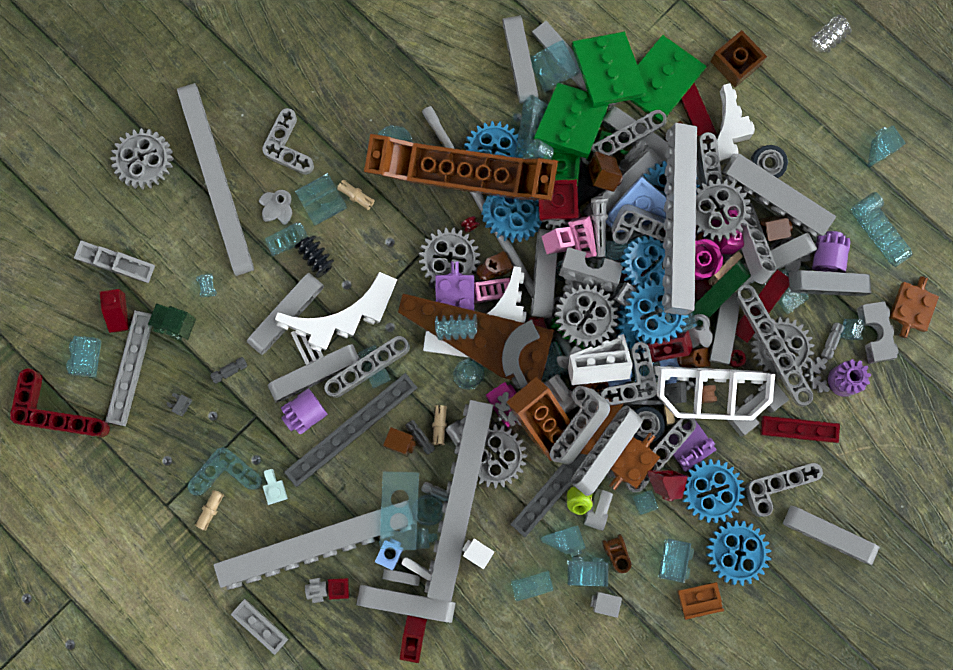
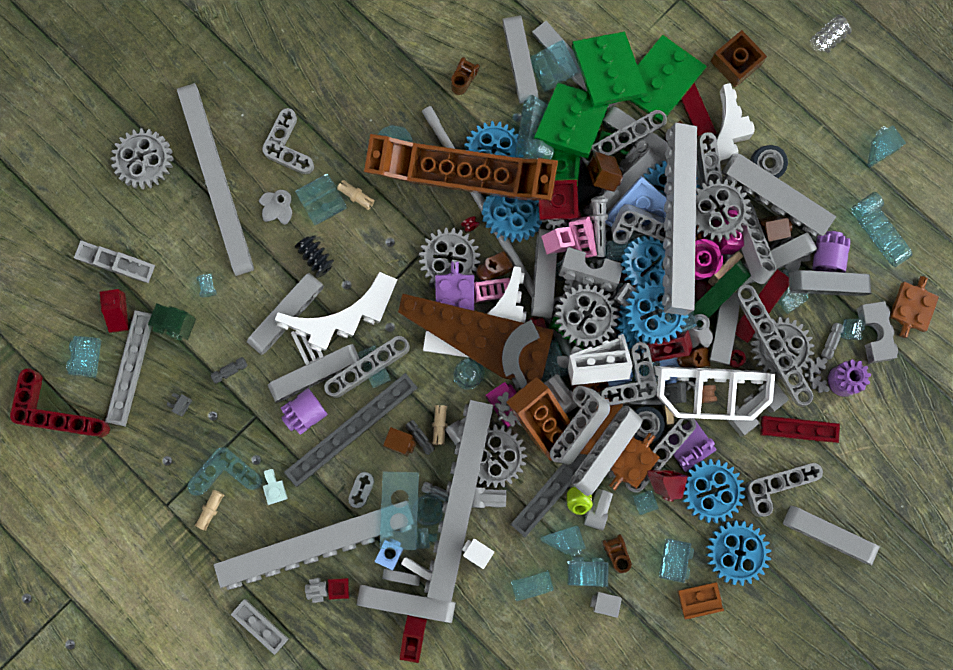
clear light blue slope [265,222,308,256] -> none
clear light blue piece [435,314,477,340] -> none
none -> light grey beam [348,472,374,508]
none -> reddish brown piece [451,57,480,95]
none -> light grey piece [472,488,506,508]

